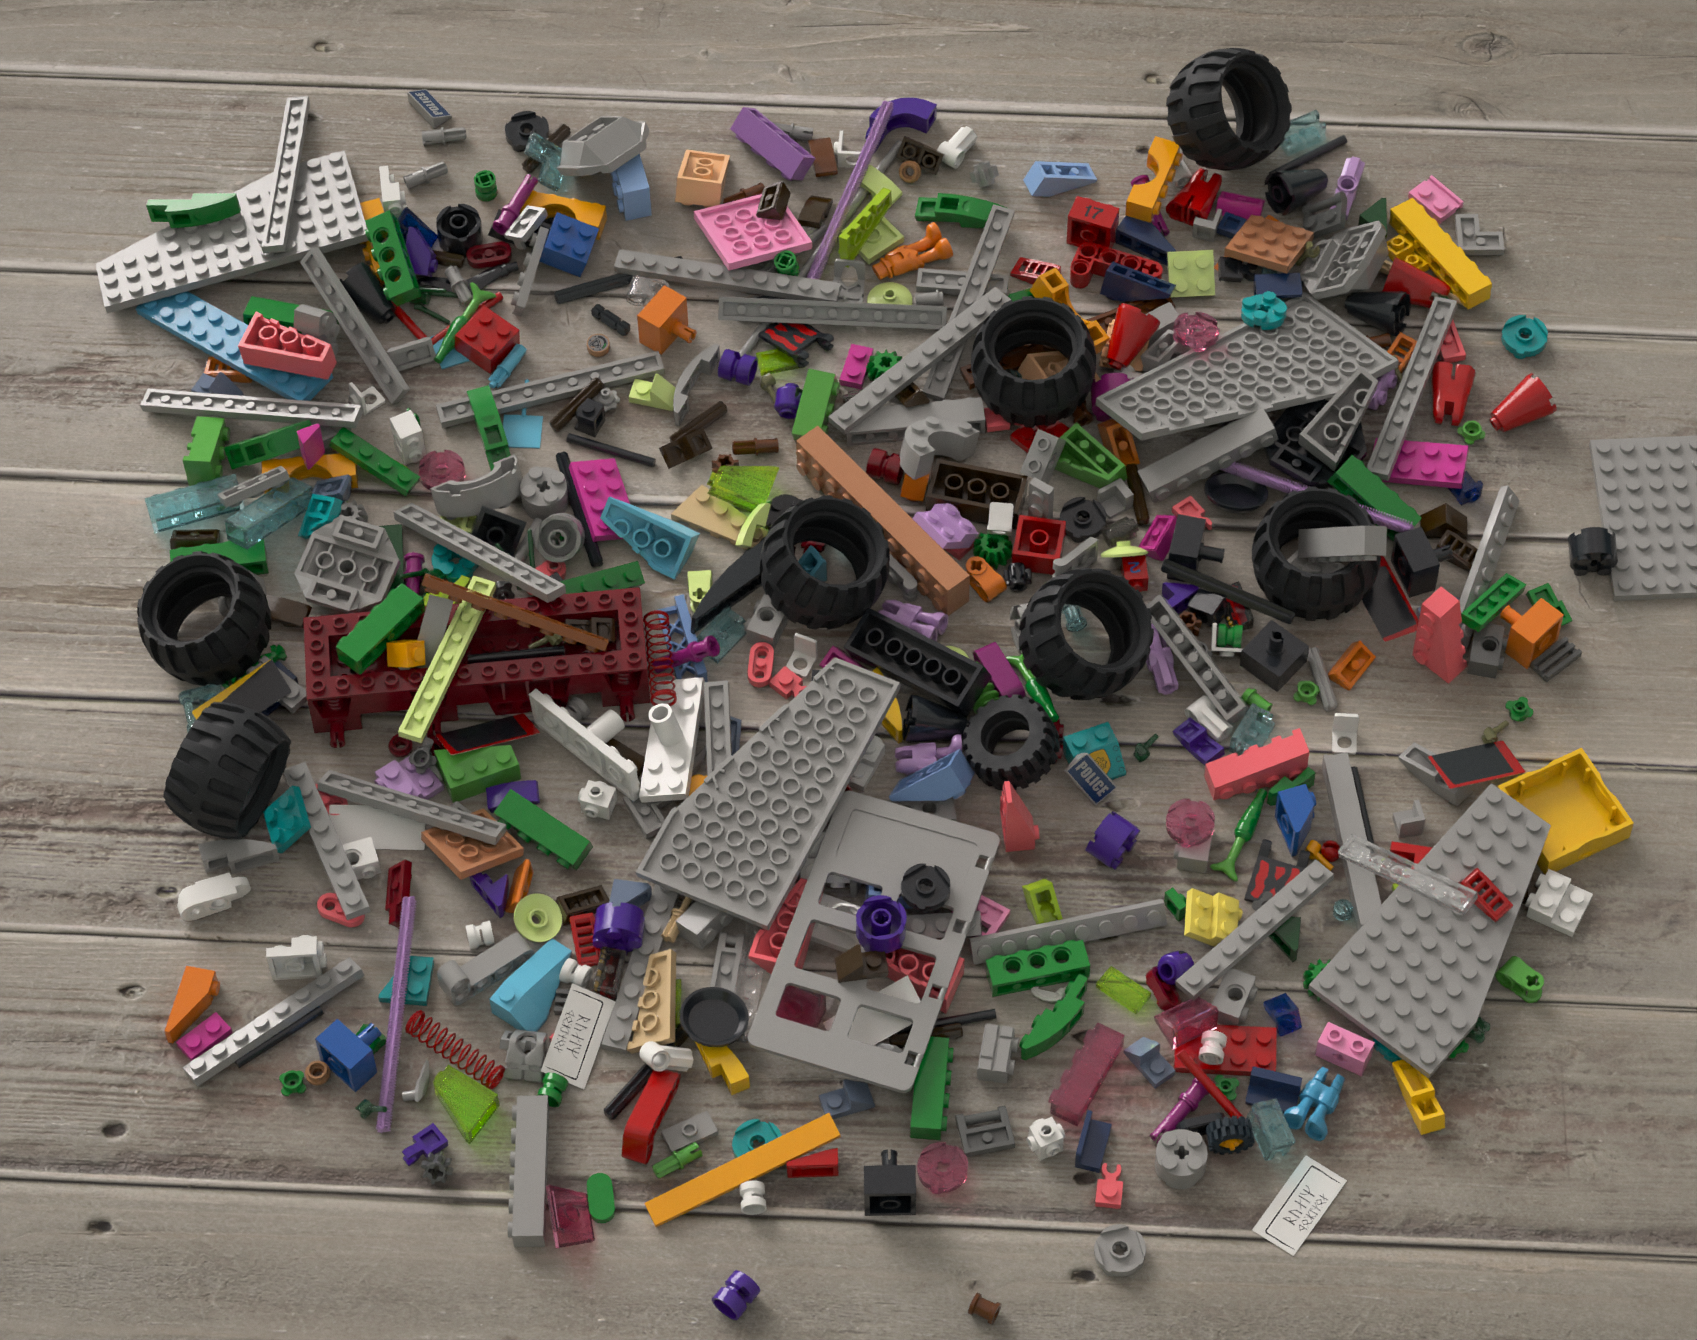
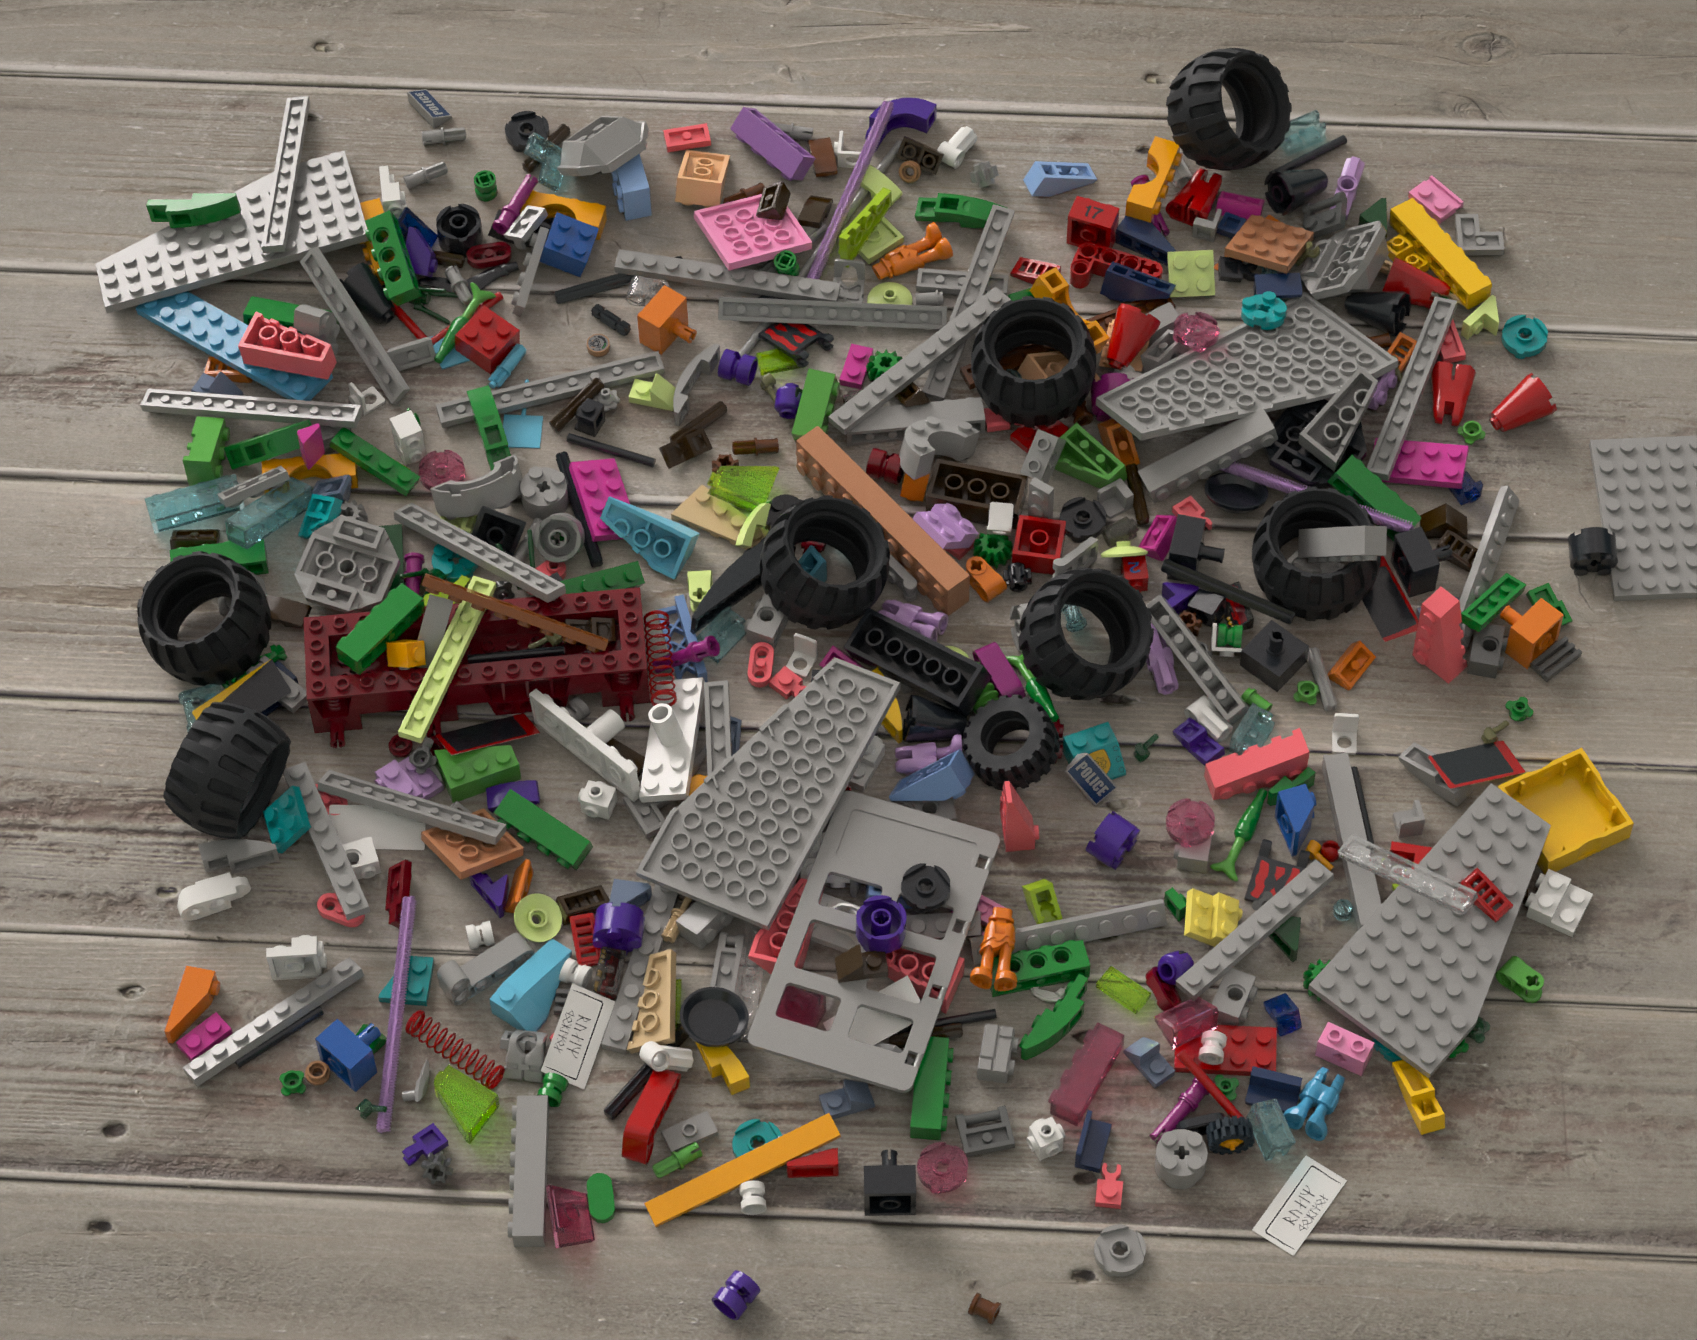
none -> coral plate [663,123,711,153]
none -> orange piece [970,907,1017,991]
none -> yellowish green slope [1461,295,1499,340]

